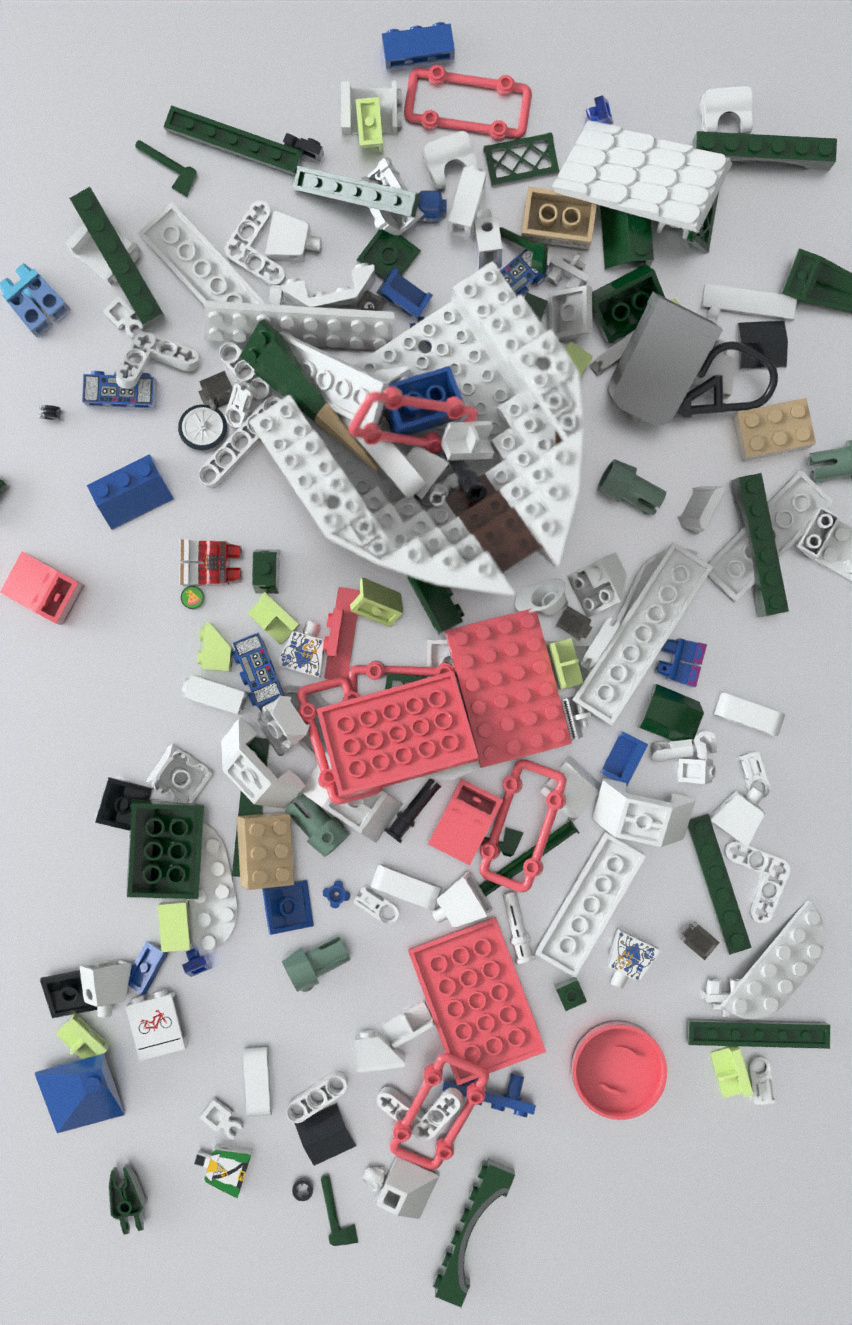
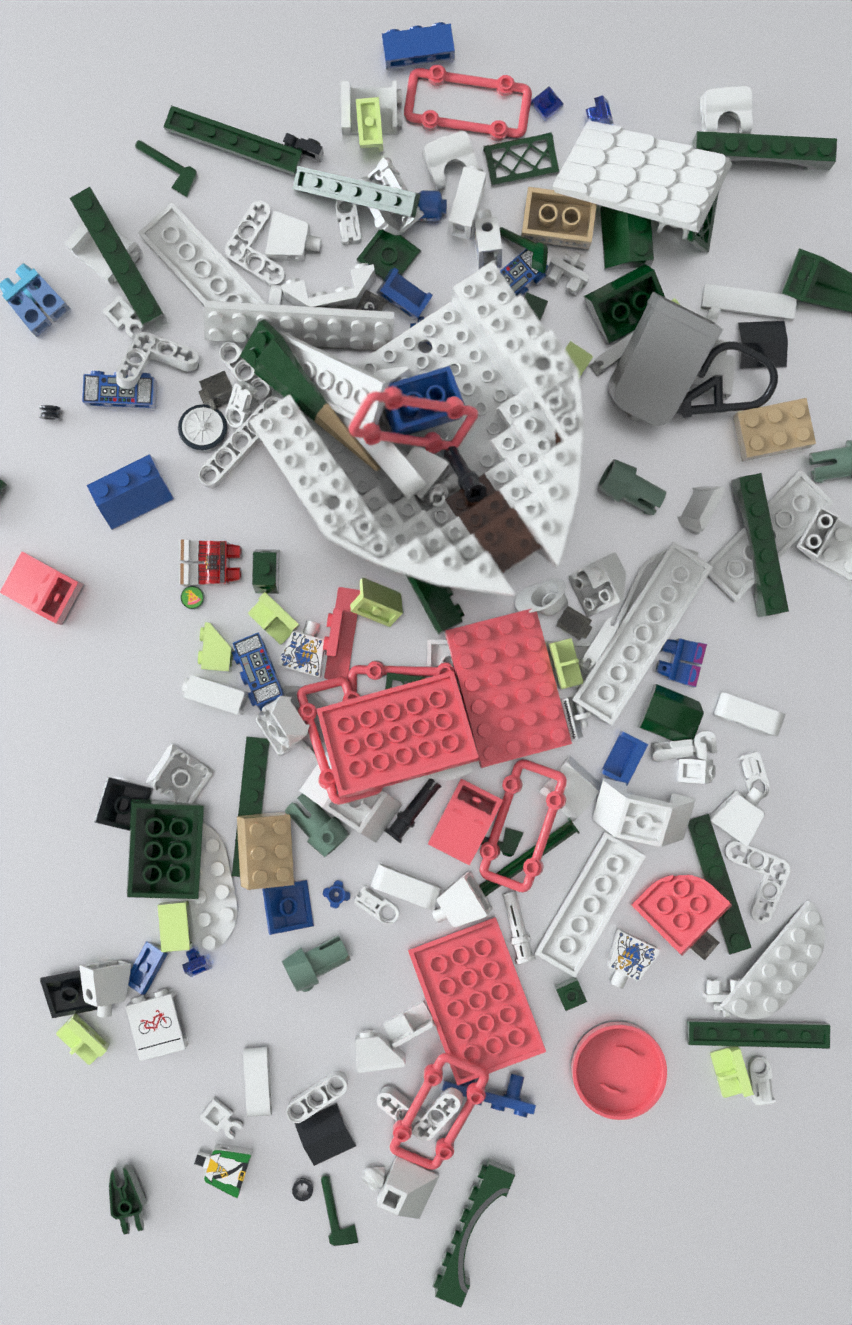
blue slope [35,1053,125,1133] -> none
white slope [222,717,306,809] -> none
white panel [441,421,494,460] -> none
white plate [547,285,592,342] -> none
none -> white piece [335,200,362,245]
none -> clear blue tile [531,86,564,121]
none -> coral plate [632,875,732,956]

